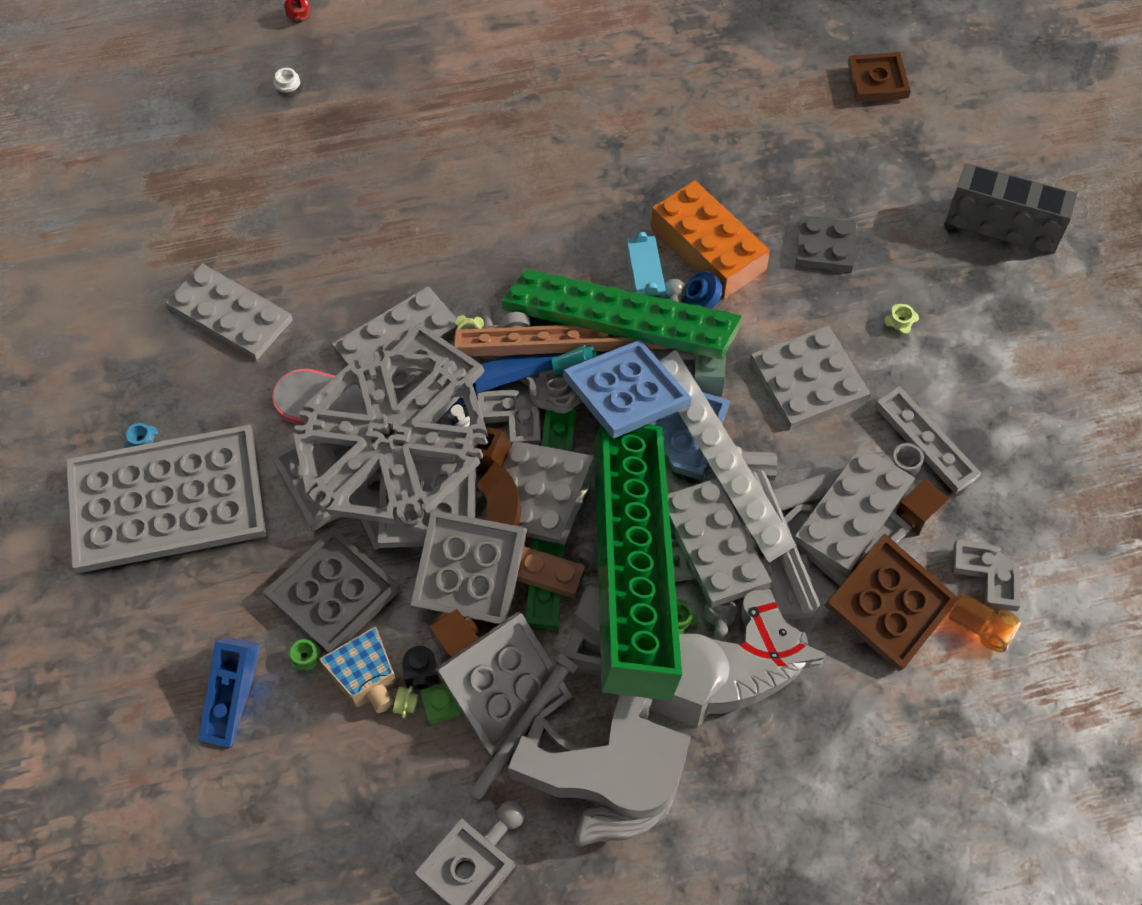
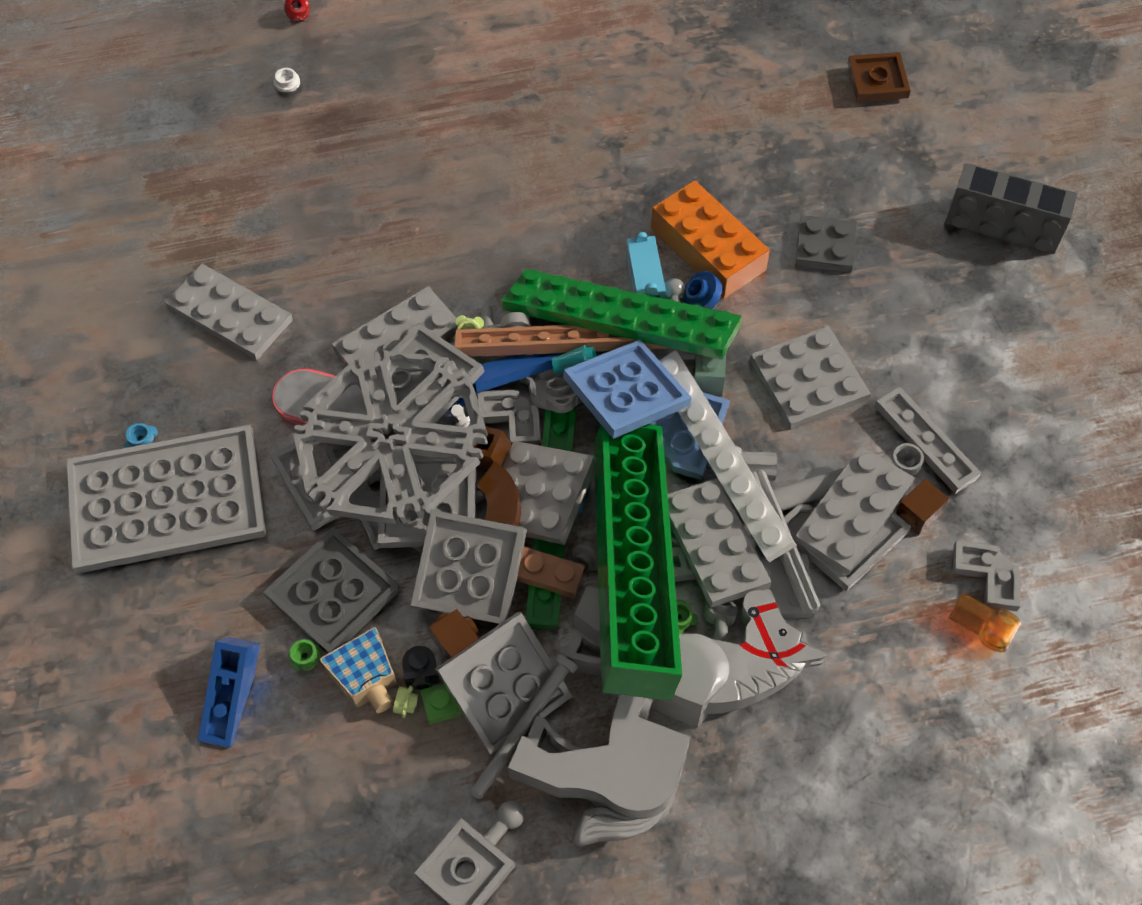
reddish brown plate [824,534,959,671] -> none
yellowish green plate [884,304,919,334] -> none

